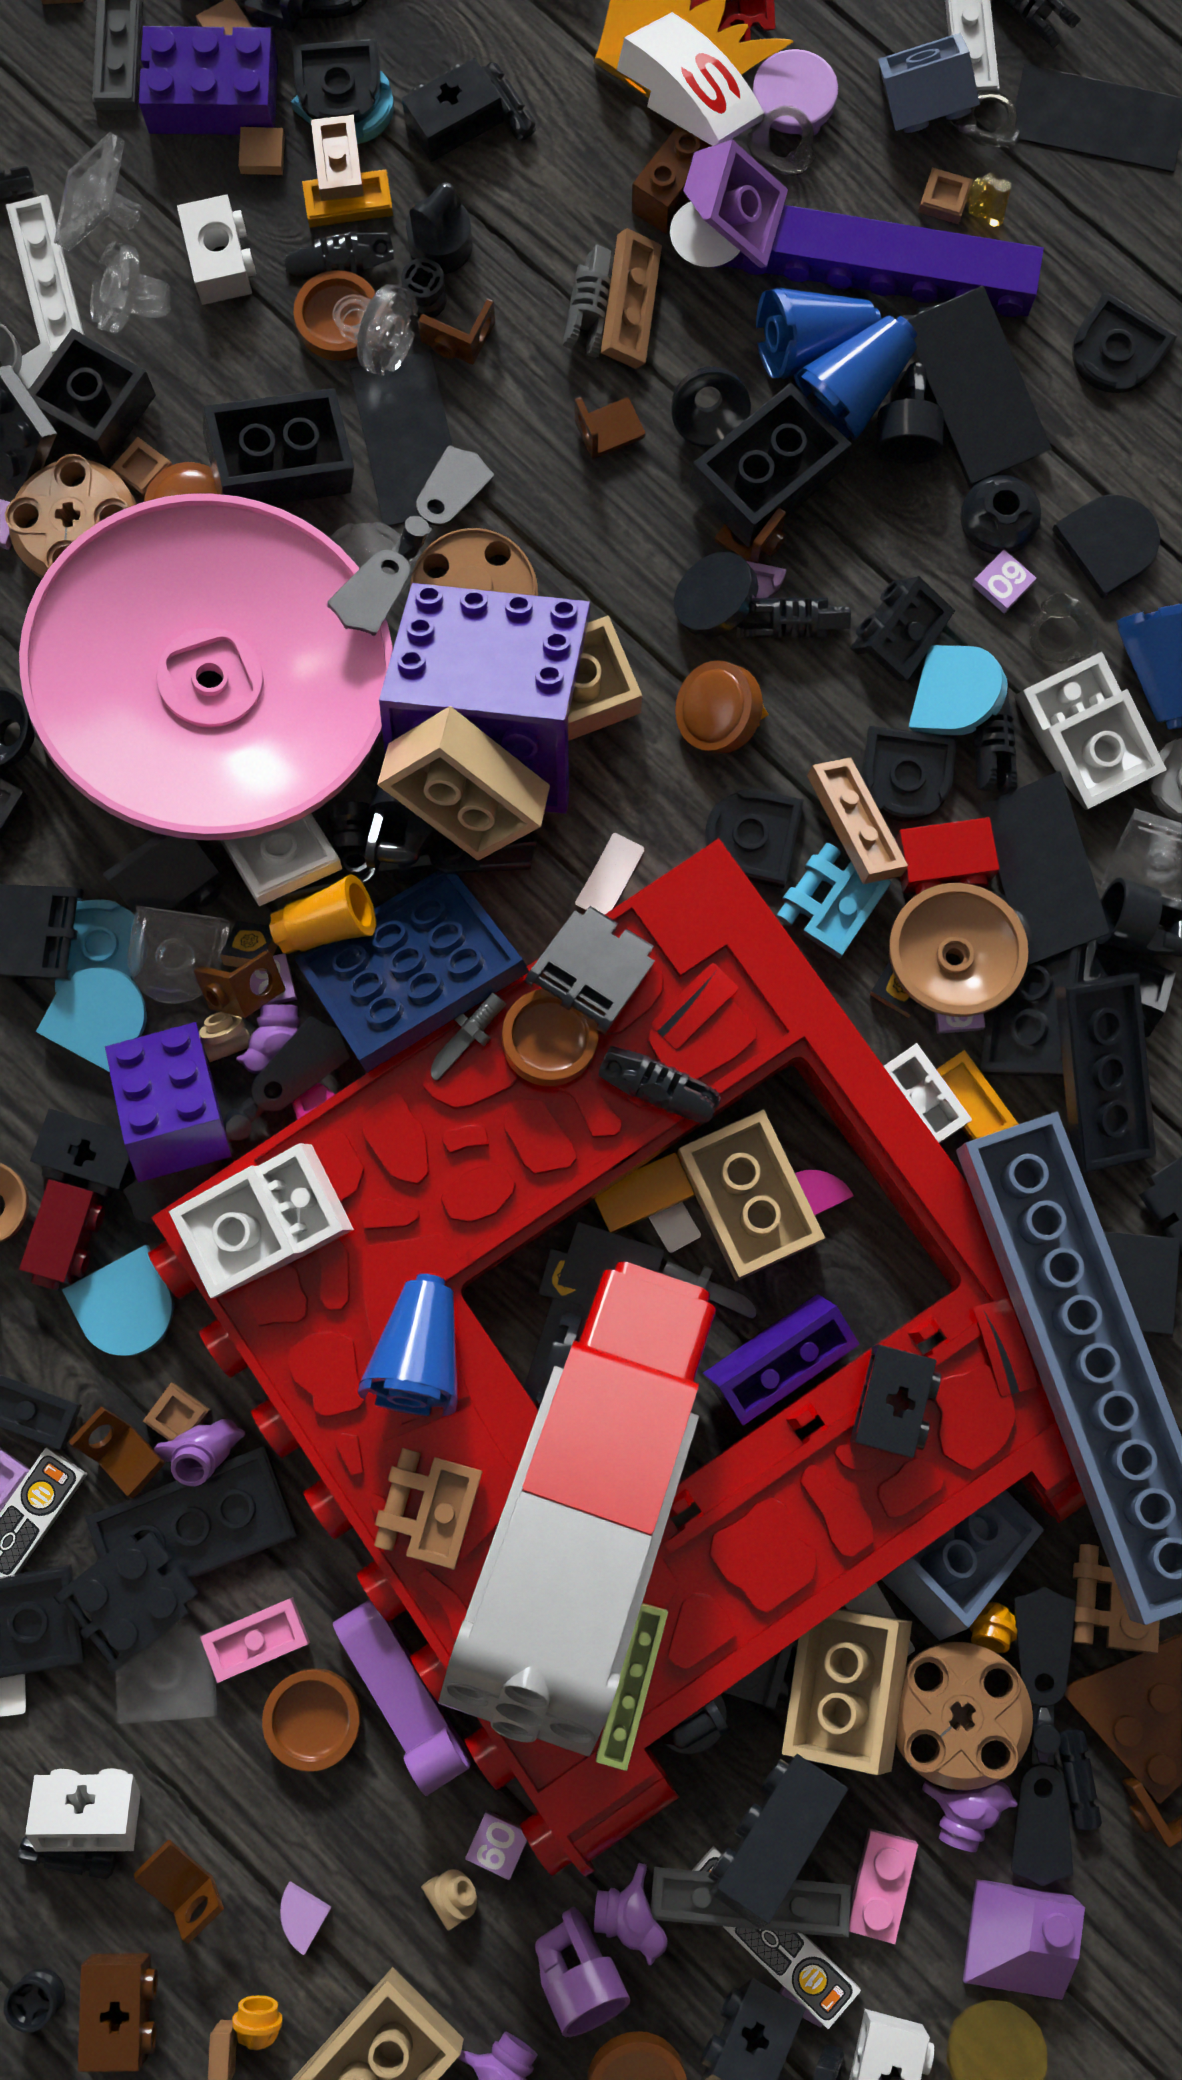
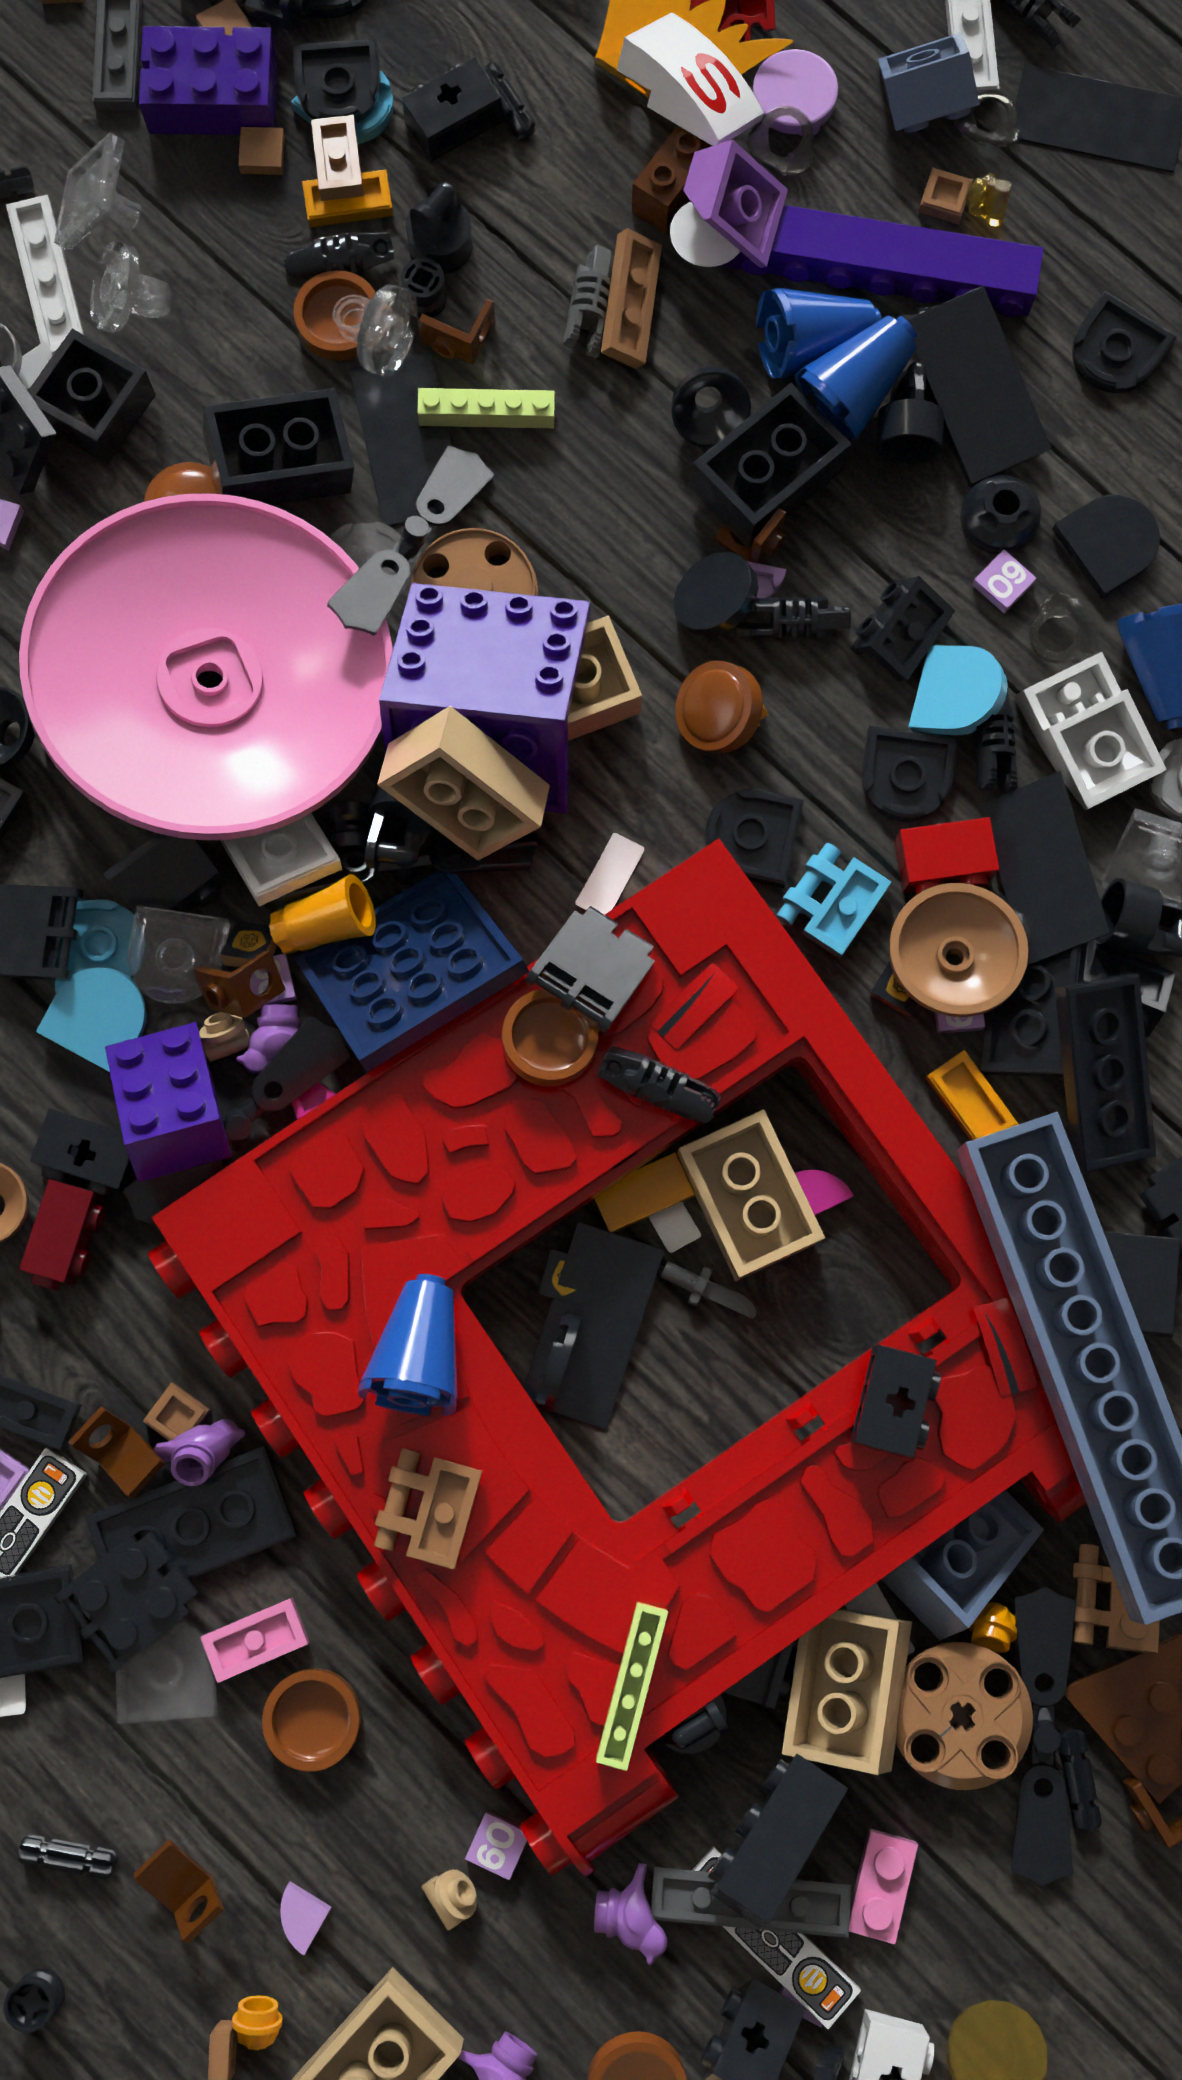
medium nougat piece [5,454,137,579] -> none
white brick [25,1769,141,1852] -> none
medium azure tile [62,1245,175,1356] -> none
reddish brown brick [78,1953,158,2072] -> none
medium nougat tile [110,437,172,499] -> none
white slope [169,1143,354,1298] -> none
white brick [177,194,256,305] -> none
medium lavender beam [333,1599,472,1796] -> none
dark grey piece [431,992,507,1081] -> none
piece [438,1262,716,1757] -> none
medium lavender piece [535,1907,630,2037] -> none
reddish brown bracket [575,397,645,460] -> none
dark purple brick [703,1294,860,1425] -> none
medium nougat plate [807,758,908,884] -> none
white brick [884,1043,972,1144] -> none
medium lavender animal [922,1781,1018,1852] -> none
medium lavender slope [963,1879,1085,2000] -> none
none -> yellowish green piece [418,388,555,428]

